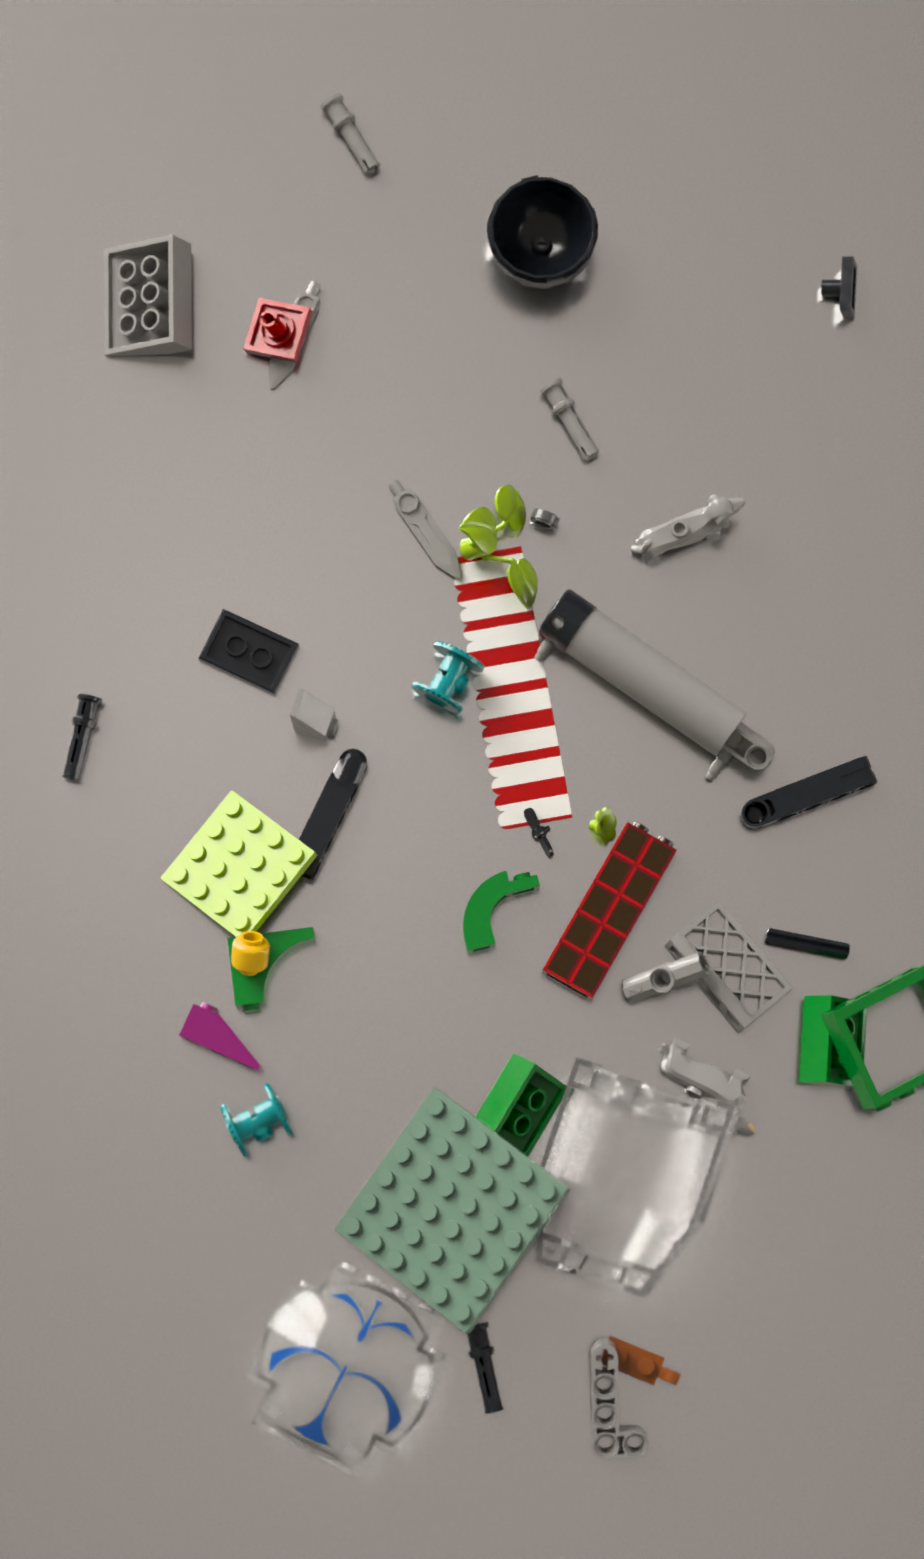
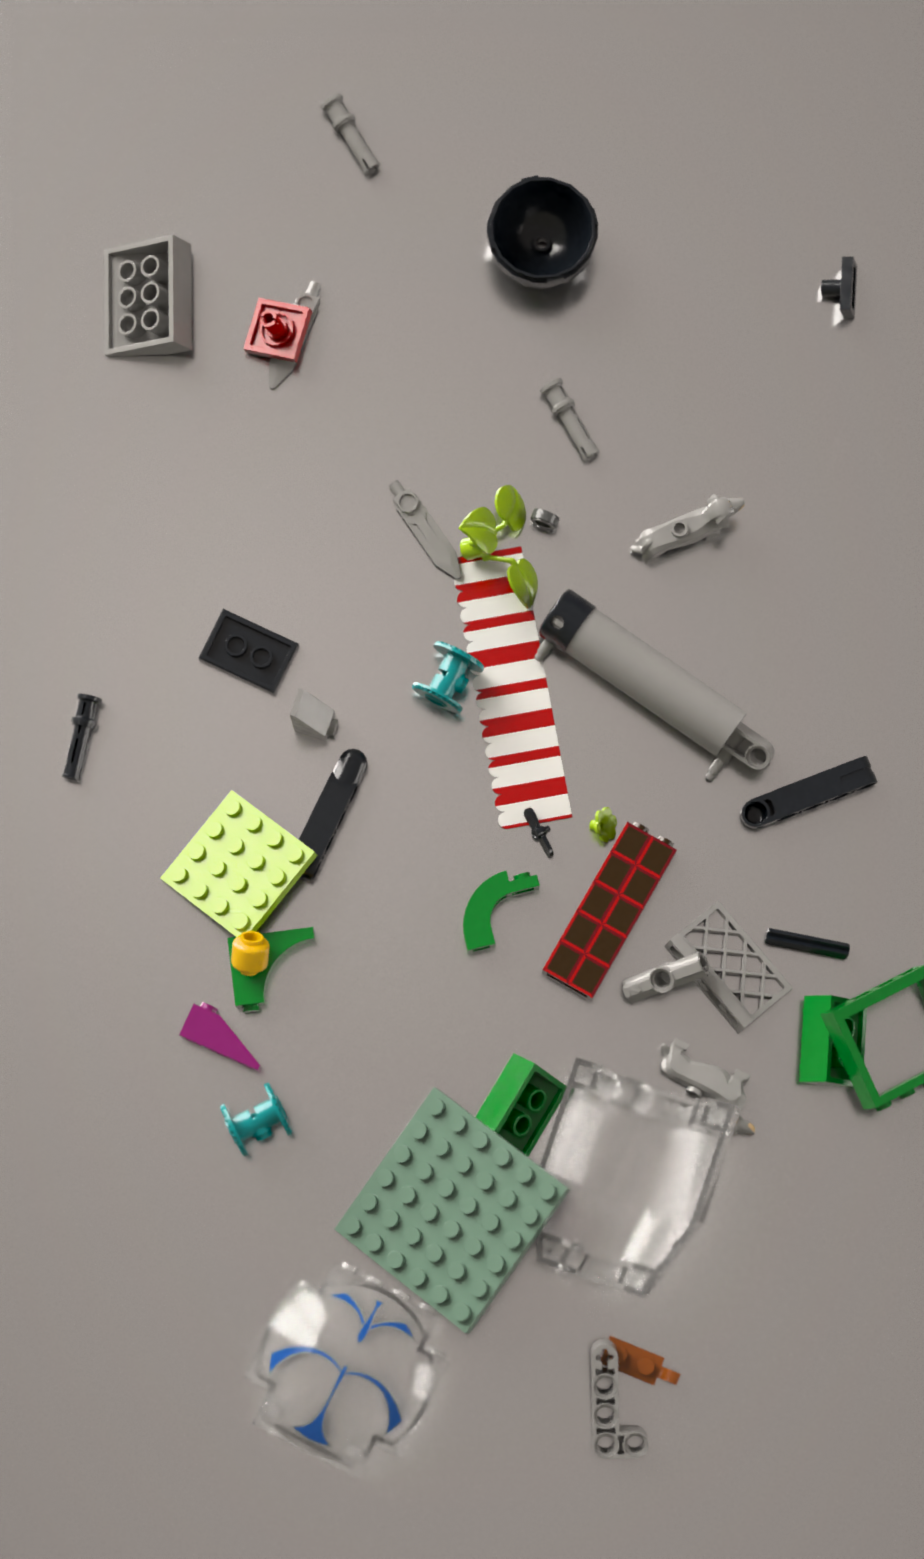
black pin [467,1322,503,1414] -> none

